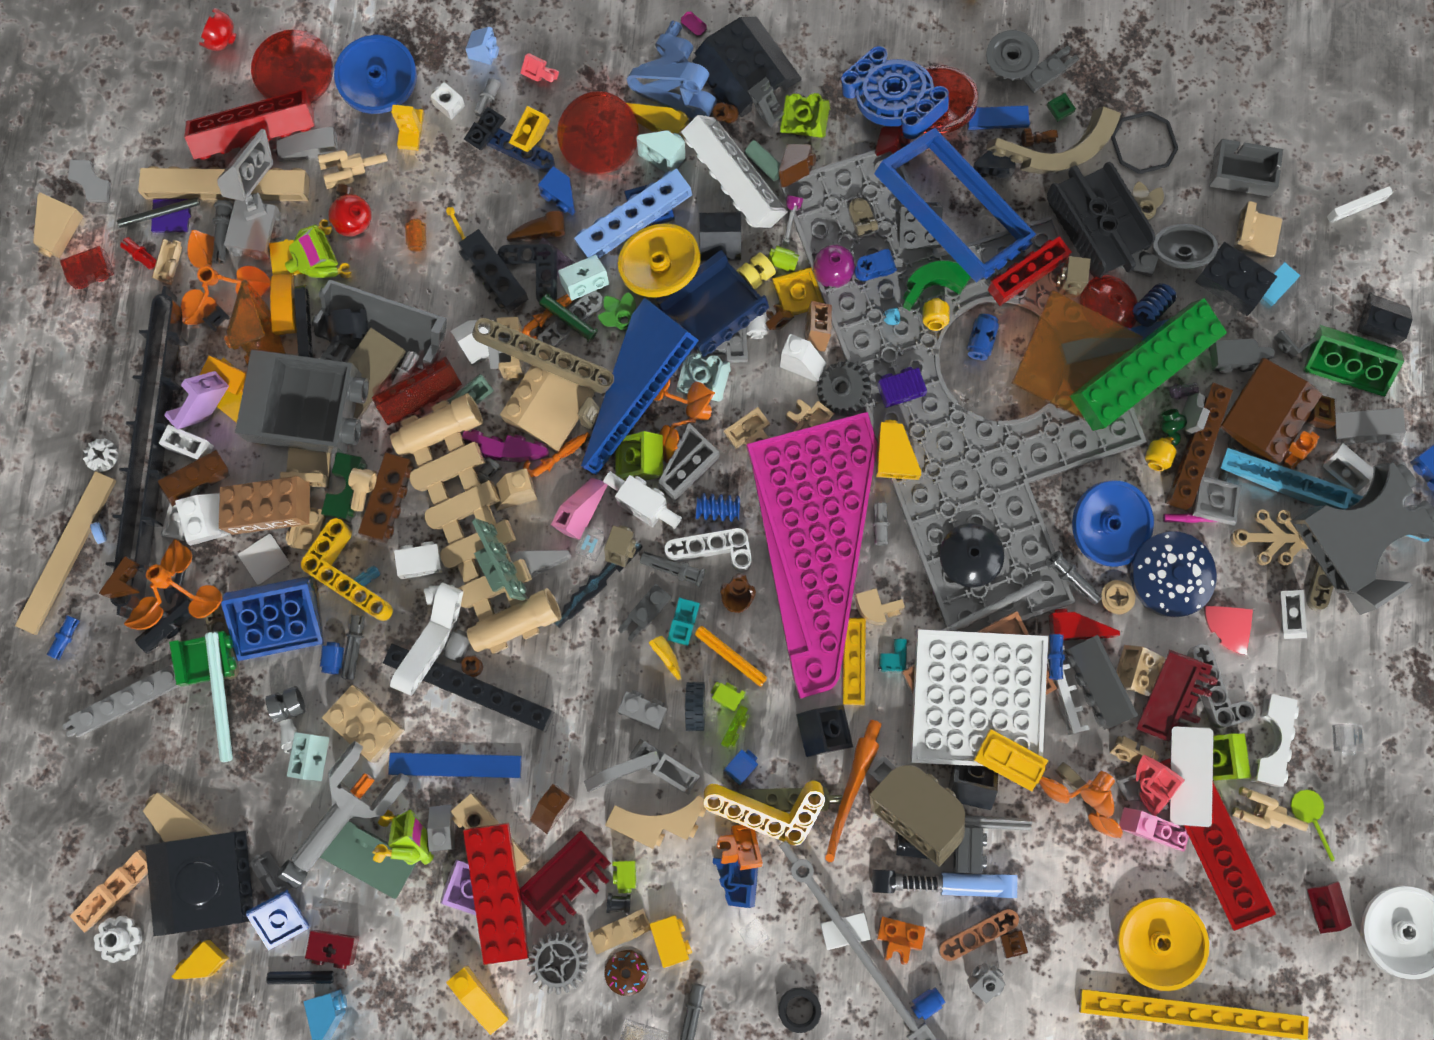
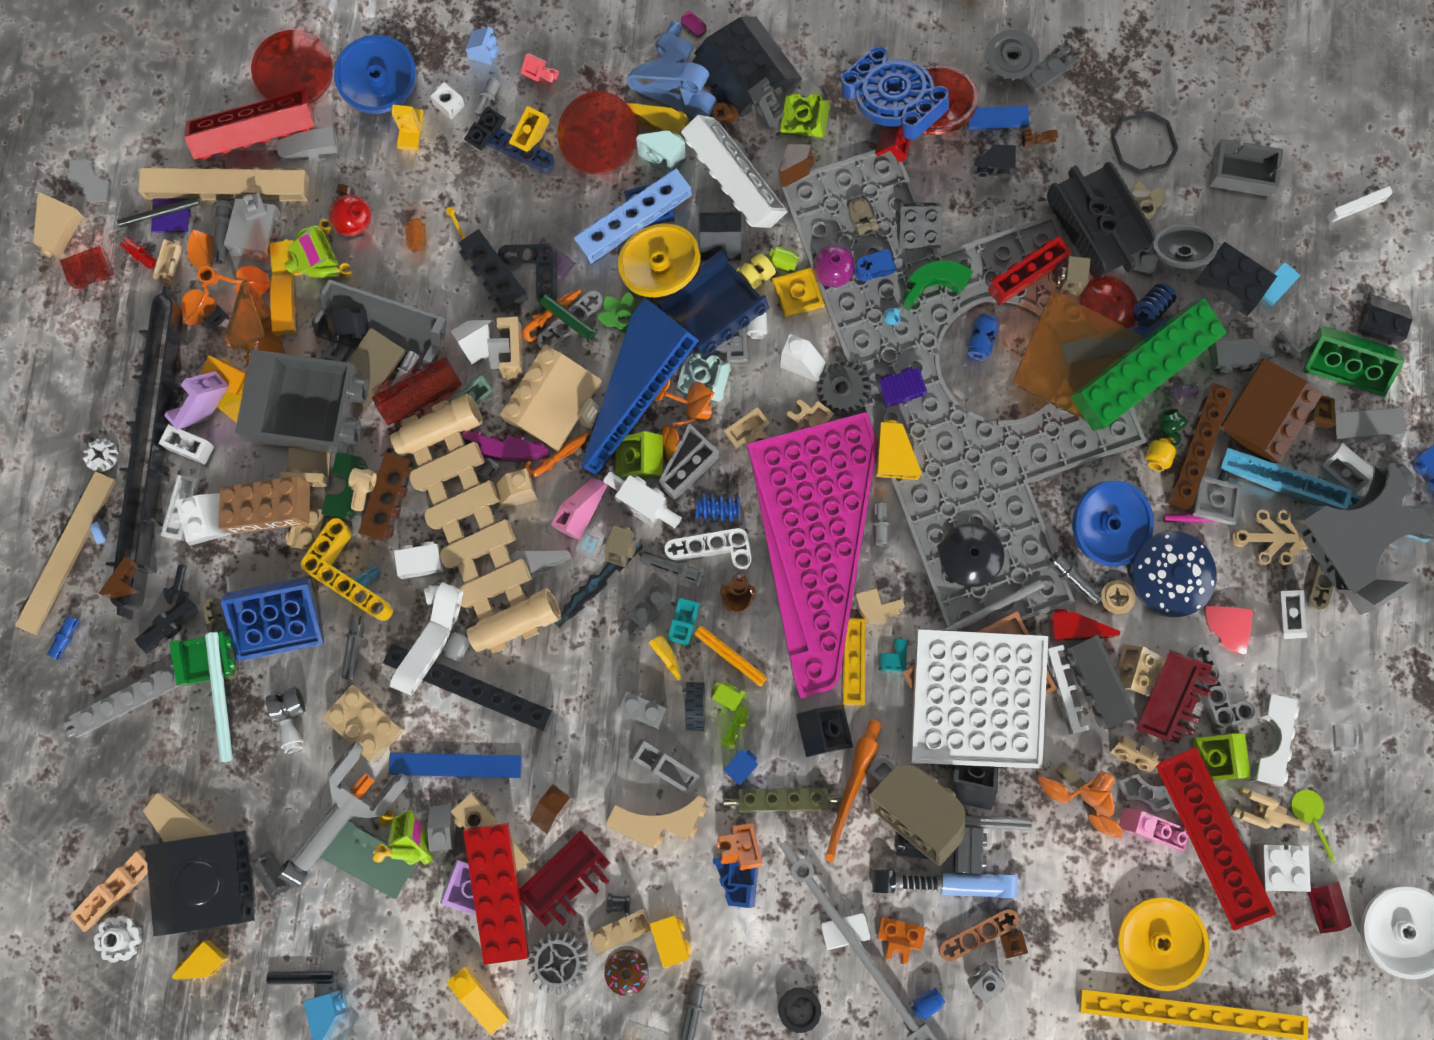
orange plant [124,539,222,630] -> none
reddish brown arch [158,450,230,506] -> none
red cylinder [199,8,237,51] -> none
light grey slope [217,129,274,201] -> none
white sticker [238,534,290,585] -> none
tile [246,890,309,950] -> none
light aqua brick [287,732,329,781] -> none
black beam [294,285,313,358] -> none
dark red brick [305,930,359,969] -> none
tan plant [318,150,388,189] -> none
blue brick [320,642,344,674] -> none
reddish brown bush [461,656,483,677] -> none
dark tan beam [472,318,614,393] -> none
sand green bracket [472,518,527,601] -> none
reddish brown piece [507,211,565,242] -> none
blue slope [538,166,575,215] -> none
light aqua brick [558,254,609,301] -> none
light grey beam [584,751,660,792] -> none
lime brick [612,861,636,893] -> none
yellow beam [704,781,825,846] -> none
sand green brick [744,140,781,181] -> none
reddish brown tile [765,305,794,330] -> none
hinge [782,195,804,246] -> none
medium nougat brick [805,301,832,352] -> none
blue door [874,128,1036,283] -> none
yellow head [922,298,950,331] -> none
yellow piece [974,729,1048,792] -> none
dark tan arch [986,106,1121,174] -> none
dark green plate [1046,93,1076,122] -> none
blue pin [1047,634,1065,680] -> none
coral brick [1136,755,1185,816] -> none
white piece [1170,726,1213,827] -> none
light grey tile [1182,393,1210,433] -> none
tan bracket [1234,201,1282,257] -> none
orange plate [1283,431,1320,470] -> none
none -> white piece [1255,845,1311,892]

